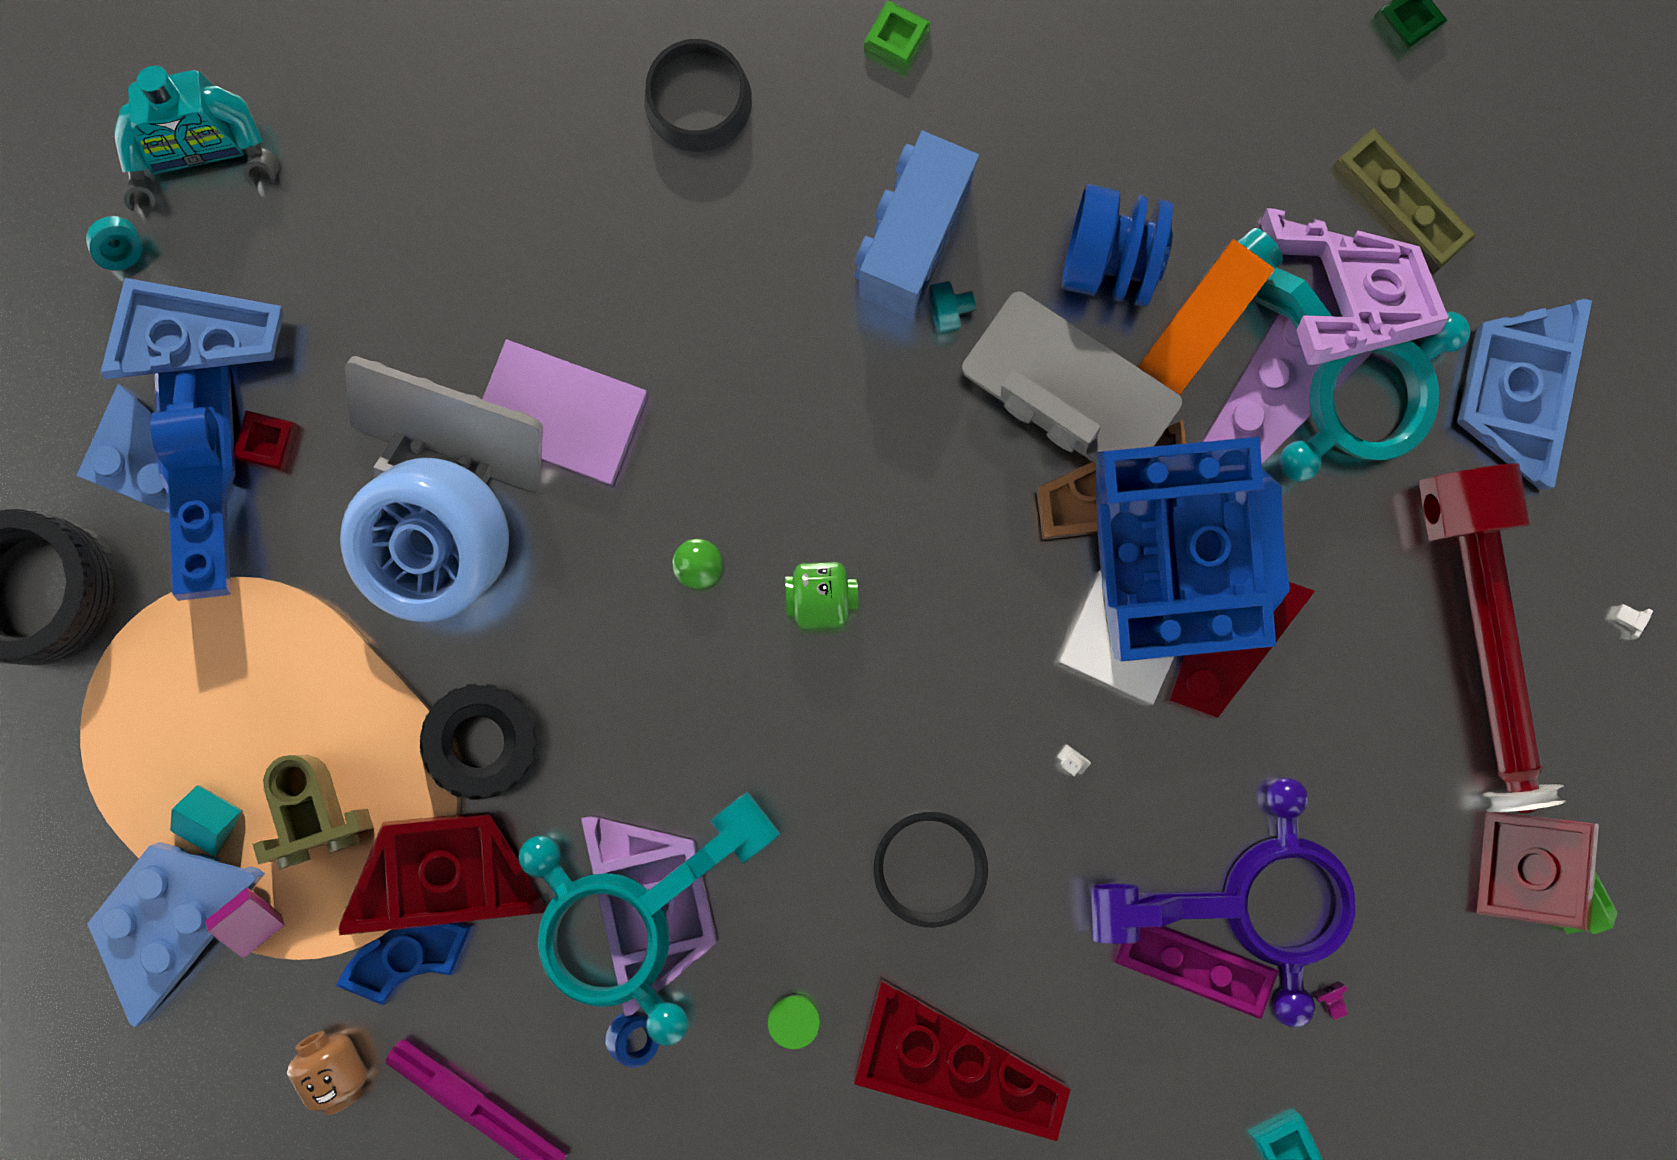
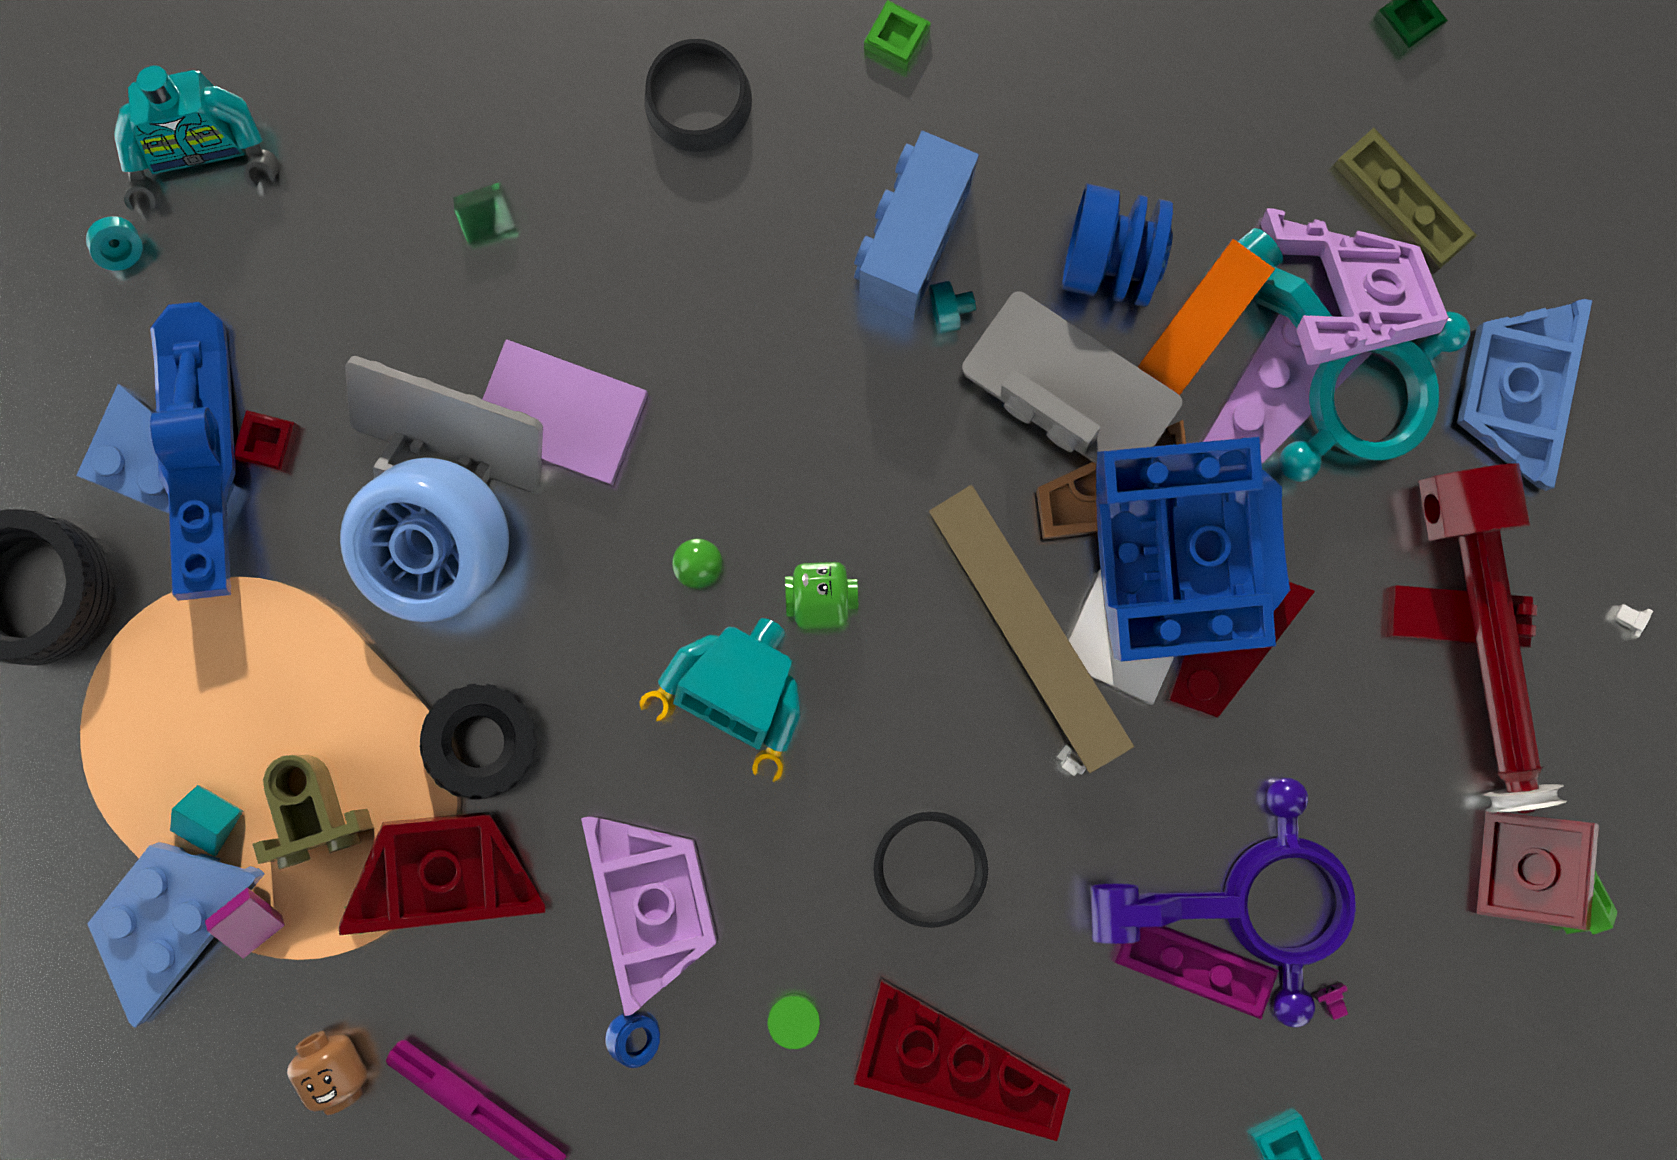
medium blue wing [100,278,284,379] -> none
blue tile [336,922,475,1005] -> none
teal piece [519,792,781,1046] -> none
none -> clear green slope [453,182,517,245]
none -> teal torso [639,618,800,782]
none -> dark tan tile [929,485,1134,774]
none -> dark red hinge [1387,585,1537,649]

